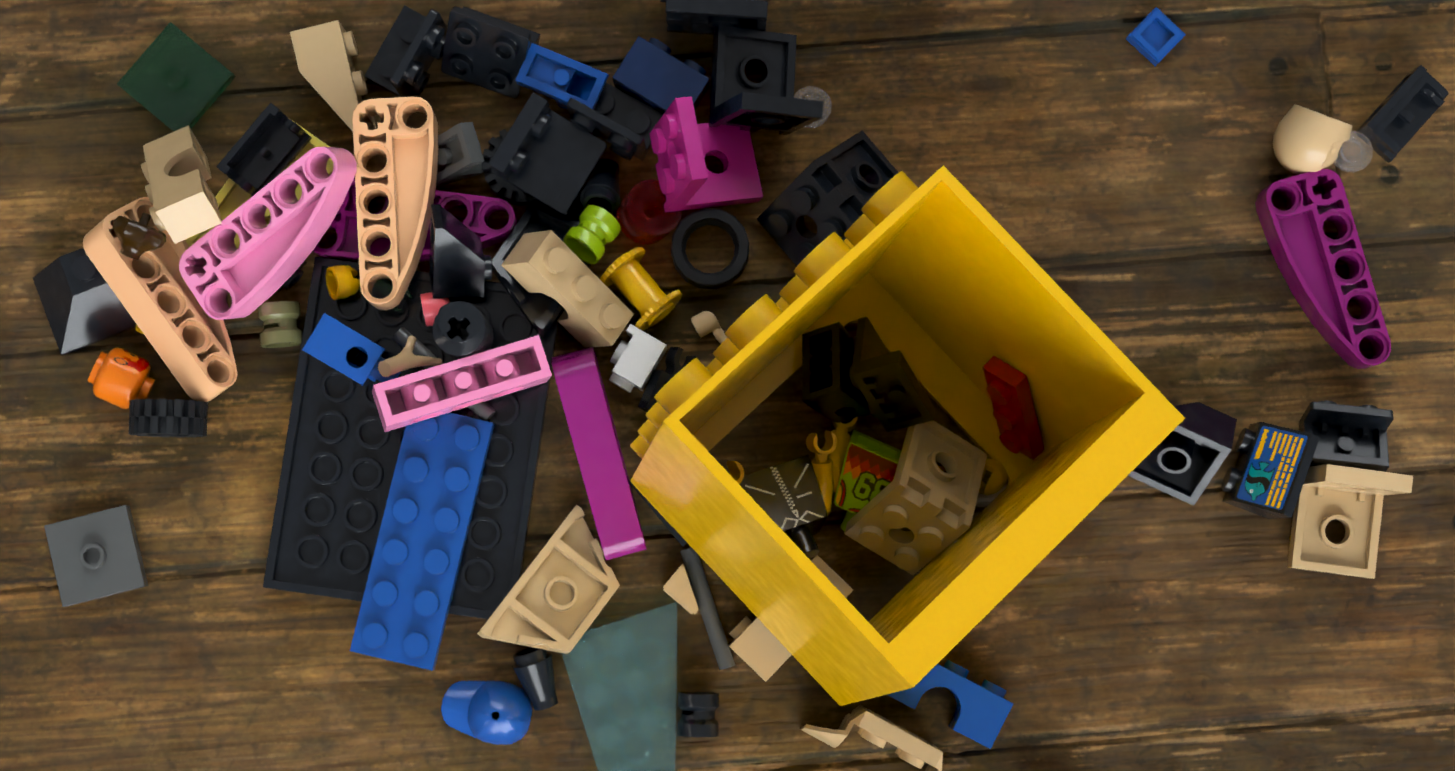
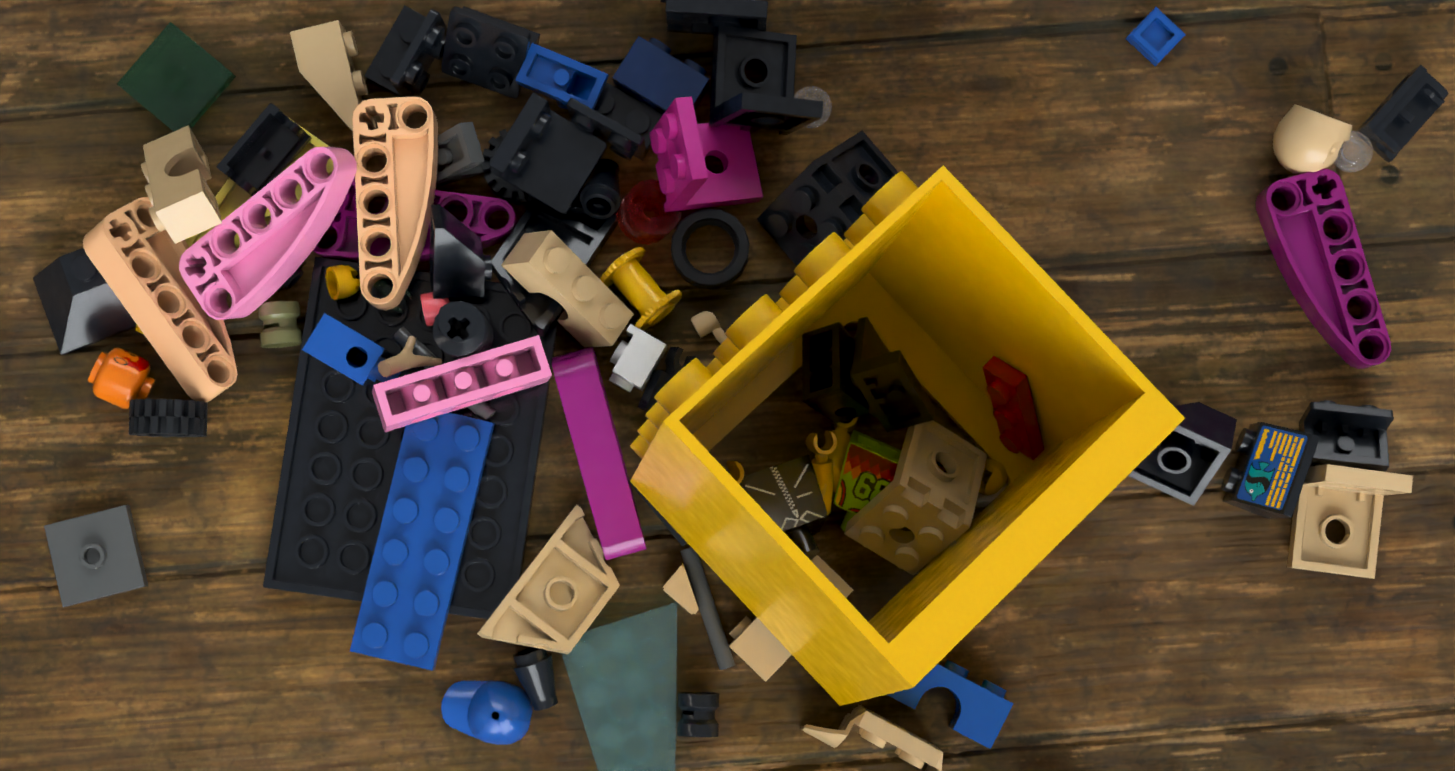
dark brown piece [113,212,166,260] -> none
lime wheel [563,205,621,264] -> none

